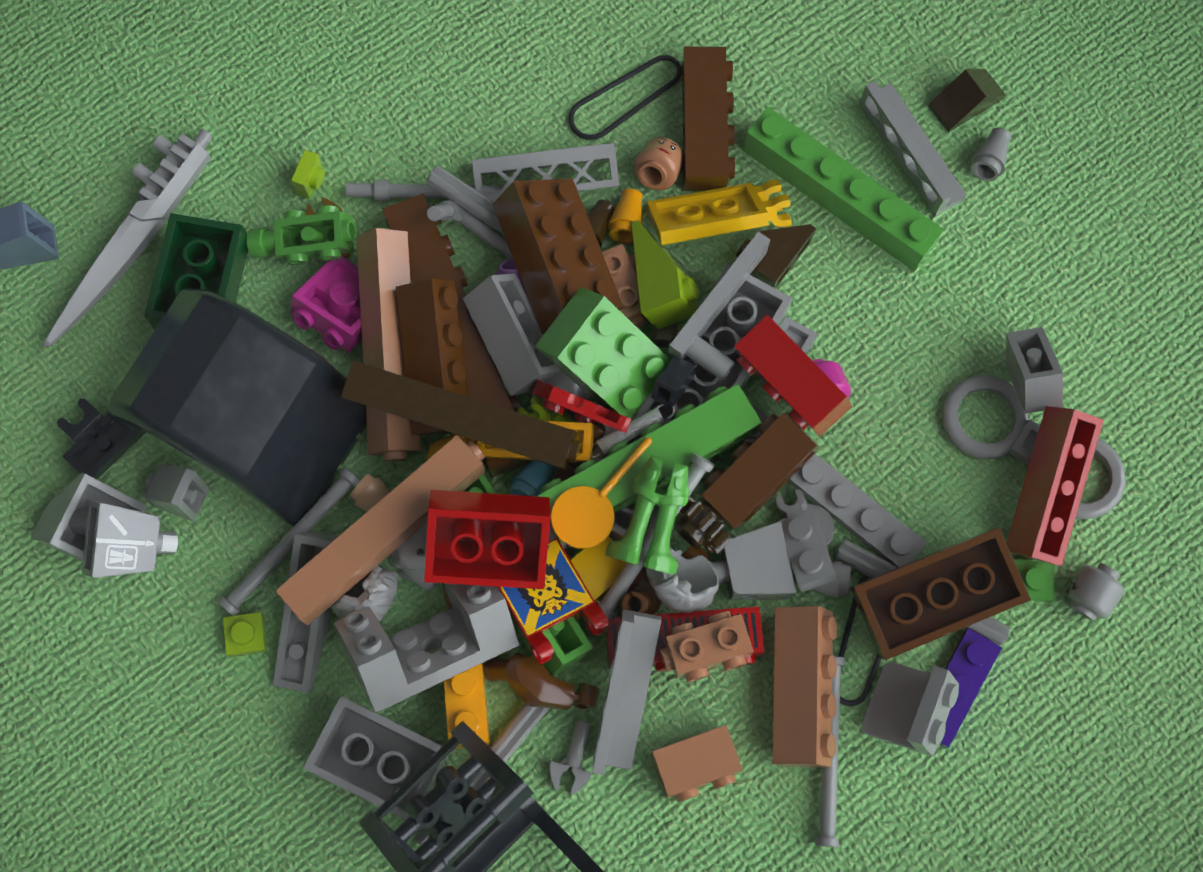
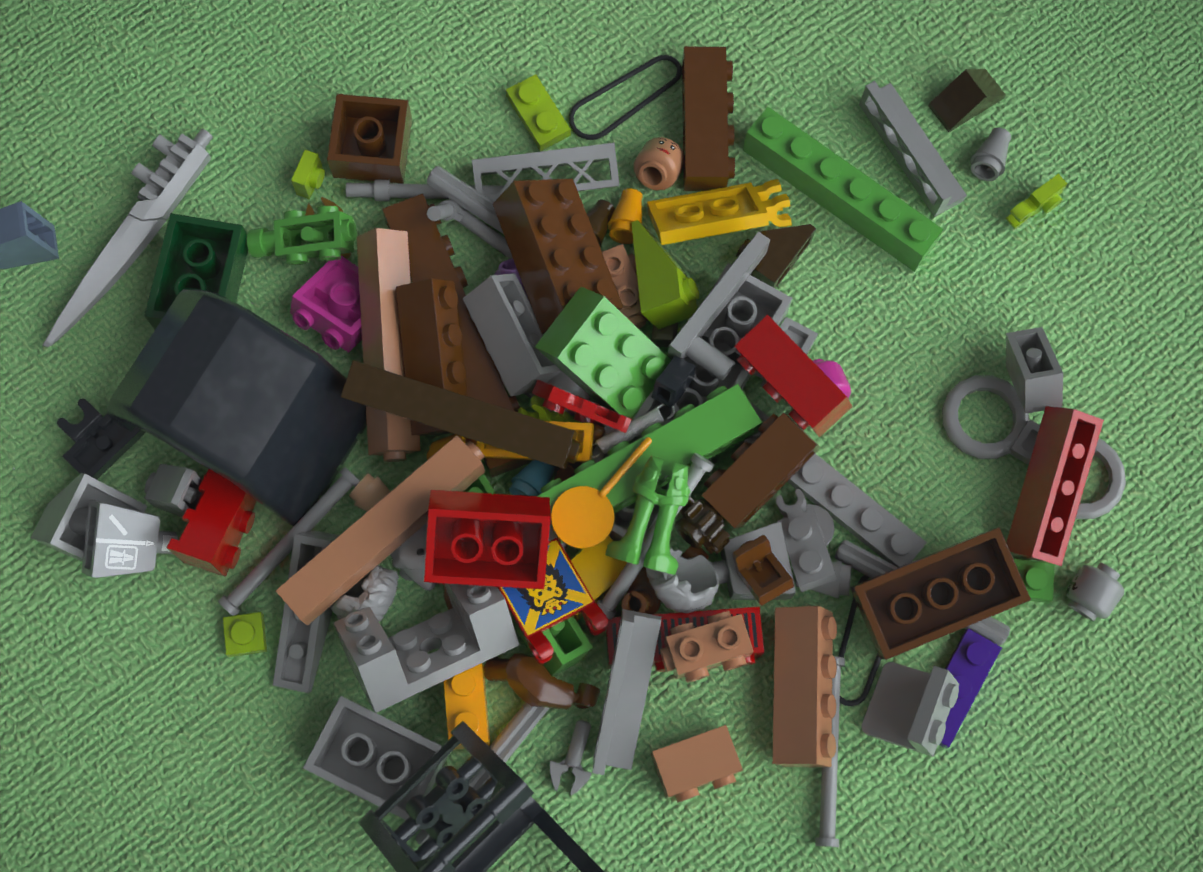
none -> red wedge [166,469,256,577]
none -> reddish brown brick [327,94,412,184]
none -> lime plate [506,74,571,152]
none -> reddish brown bracket [732,535,794,606]
none -> lime plate [1005,173,1068,229]

